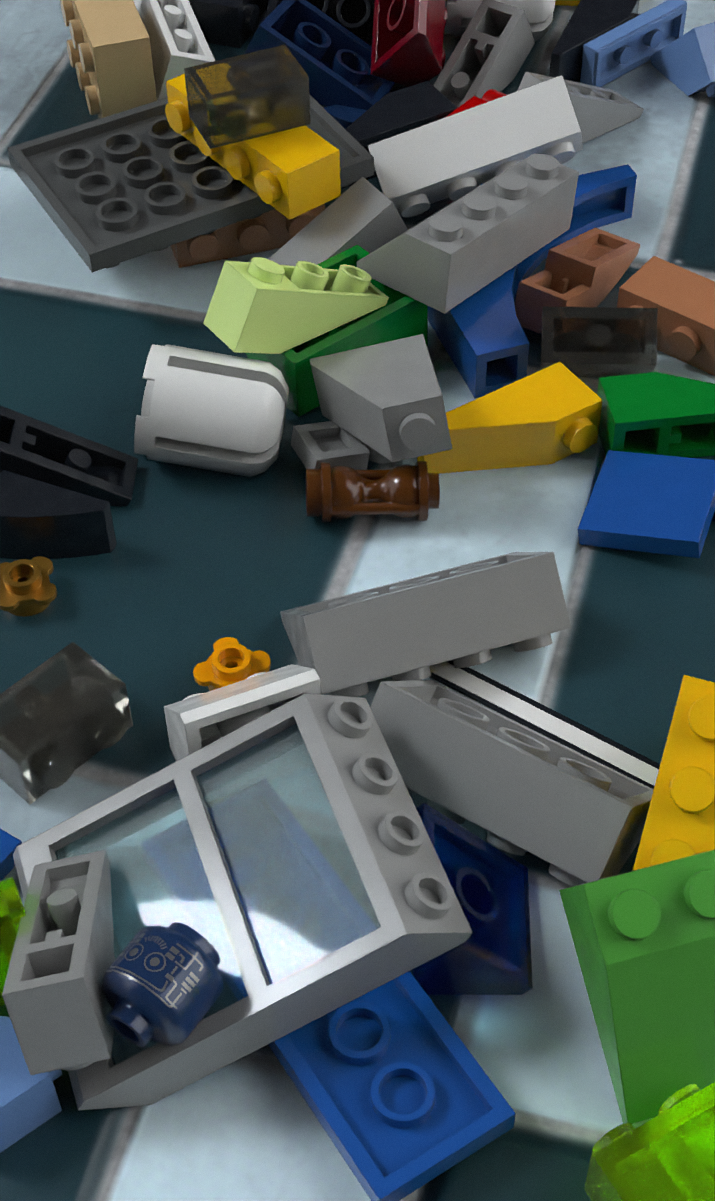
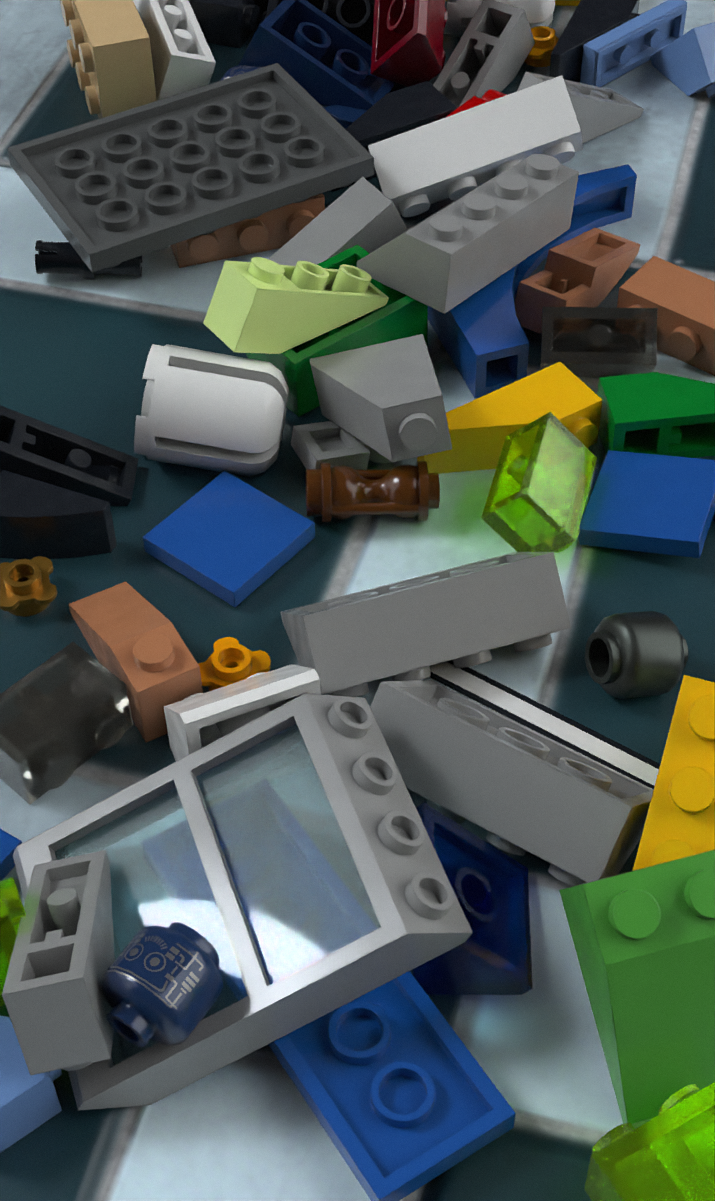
yellow brick [165,61,341,220] -> none
clear smoke brick [184,45,311,149] -> none
none -> black pin [35,240,142,280]
none -> nougat slope [68,582,203,742]
none -> blue tile [143,470,315,607]
none -> clear neon green brick [481,412,597,553]
none -> light orange plate [524,26,559,67]
none -> pearl dark grey head [585,611,688,699]

